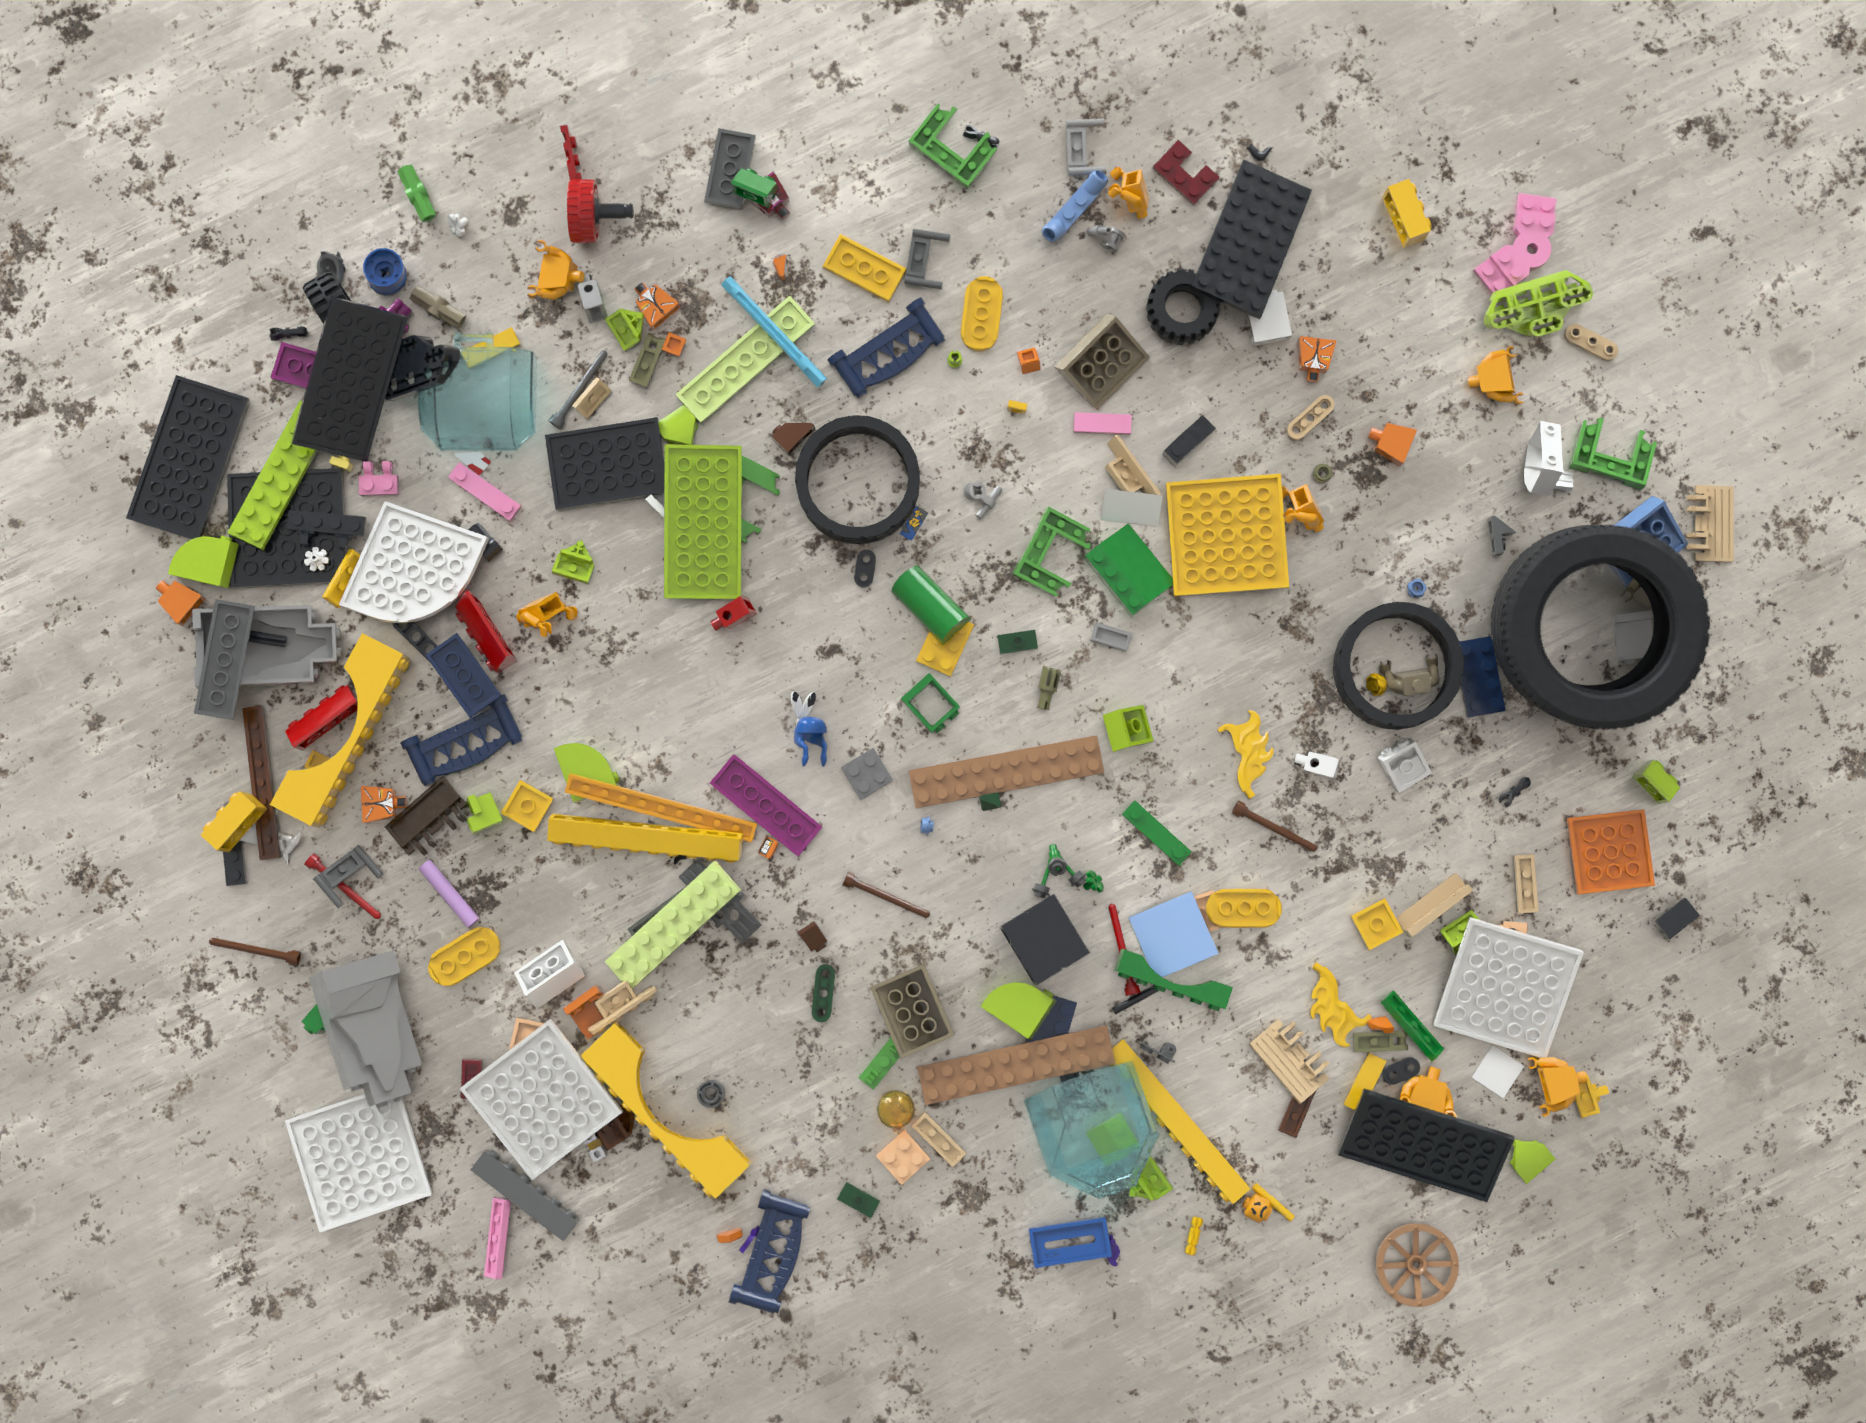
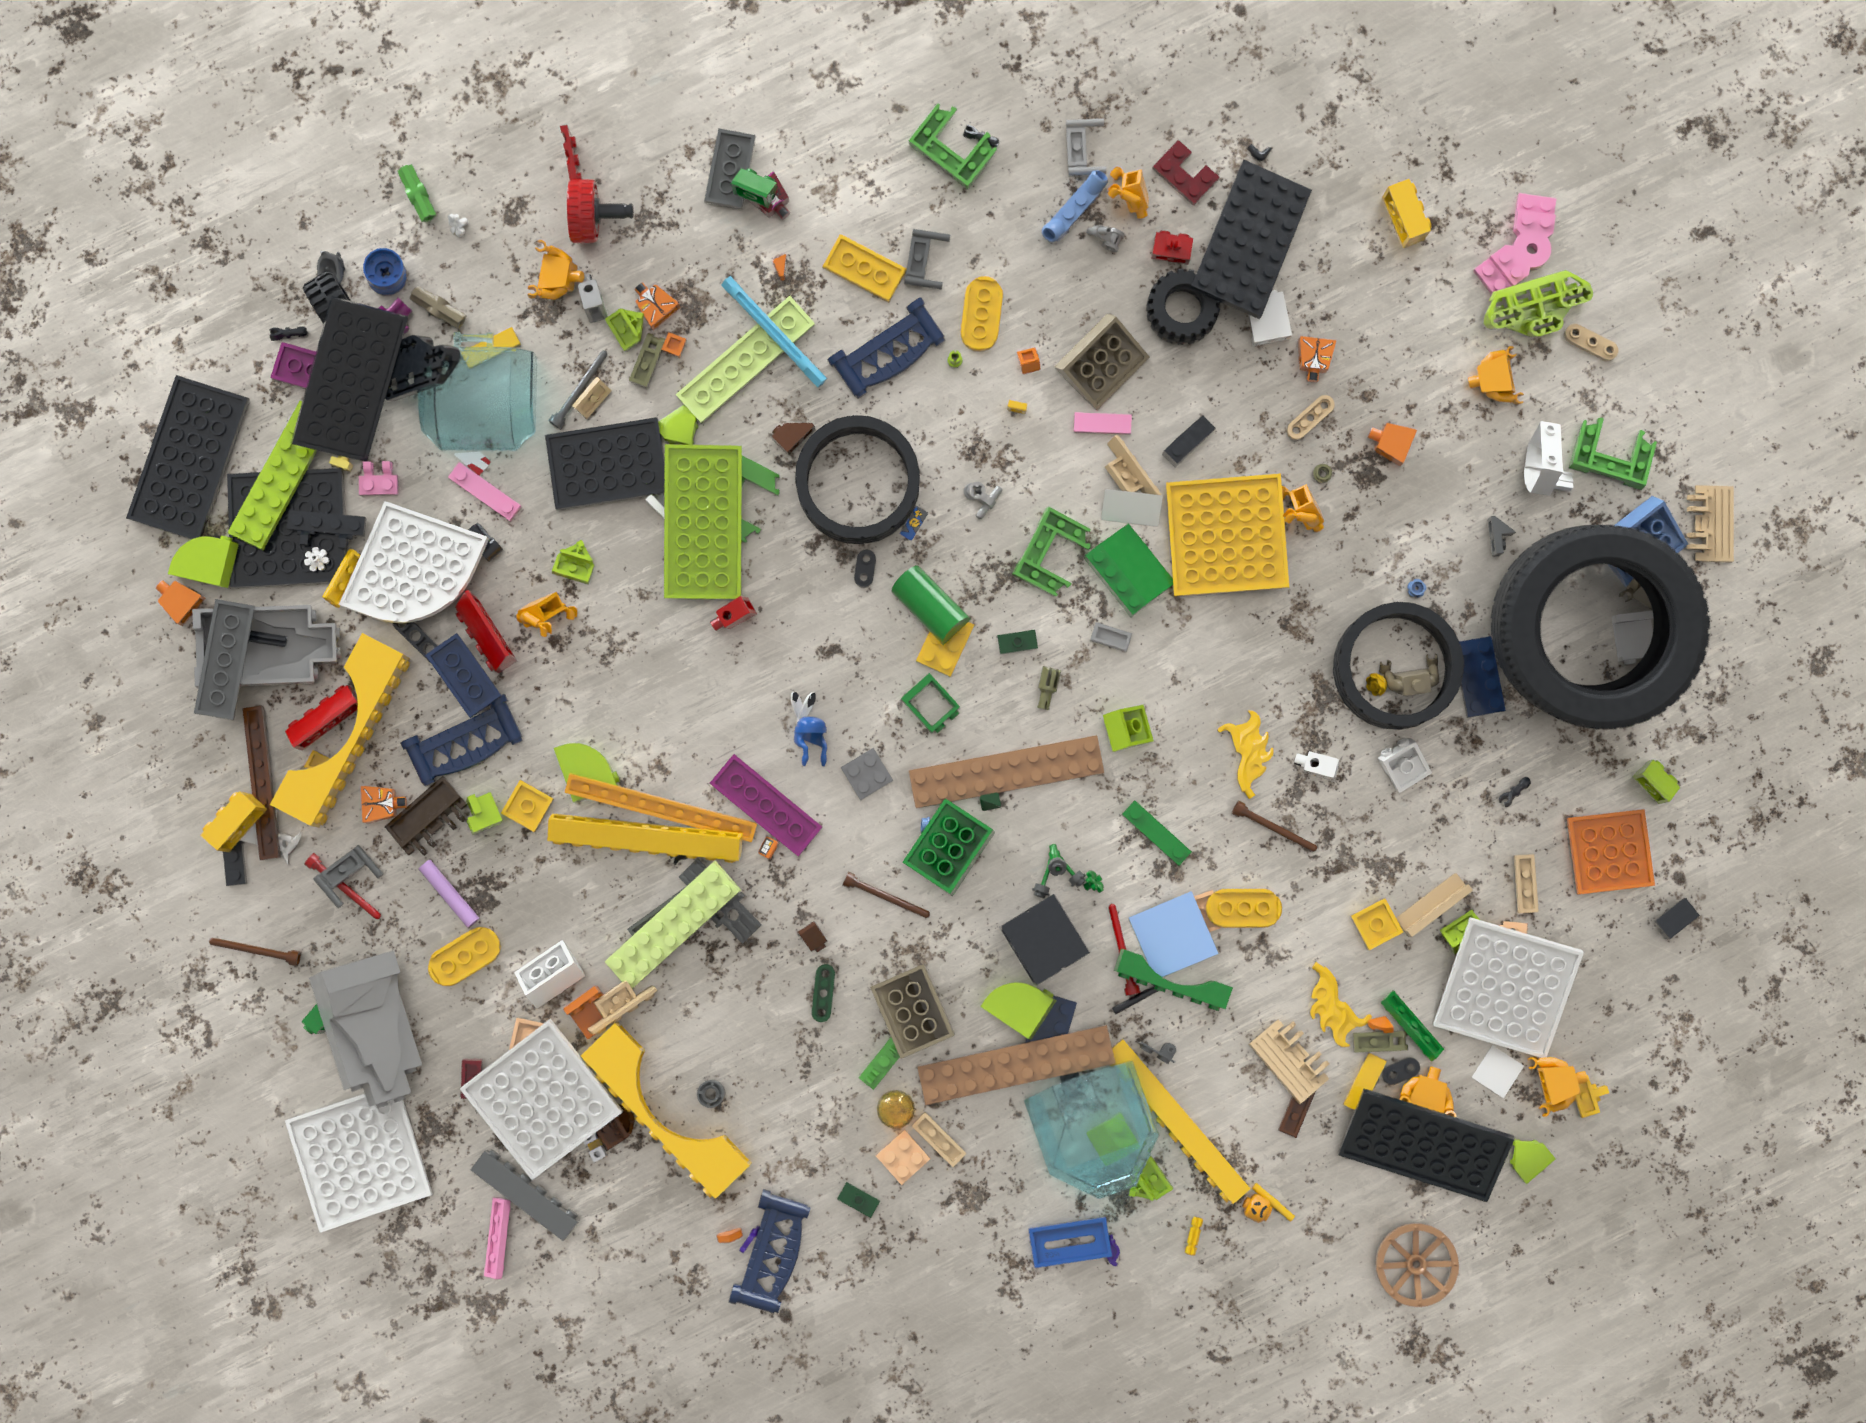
none -> green slope [902,798,995,896]
none -> red brick [1151,230,1194,265]

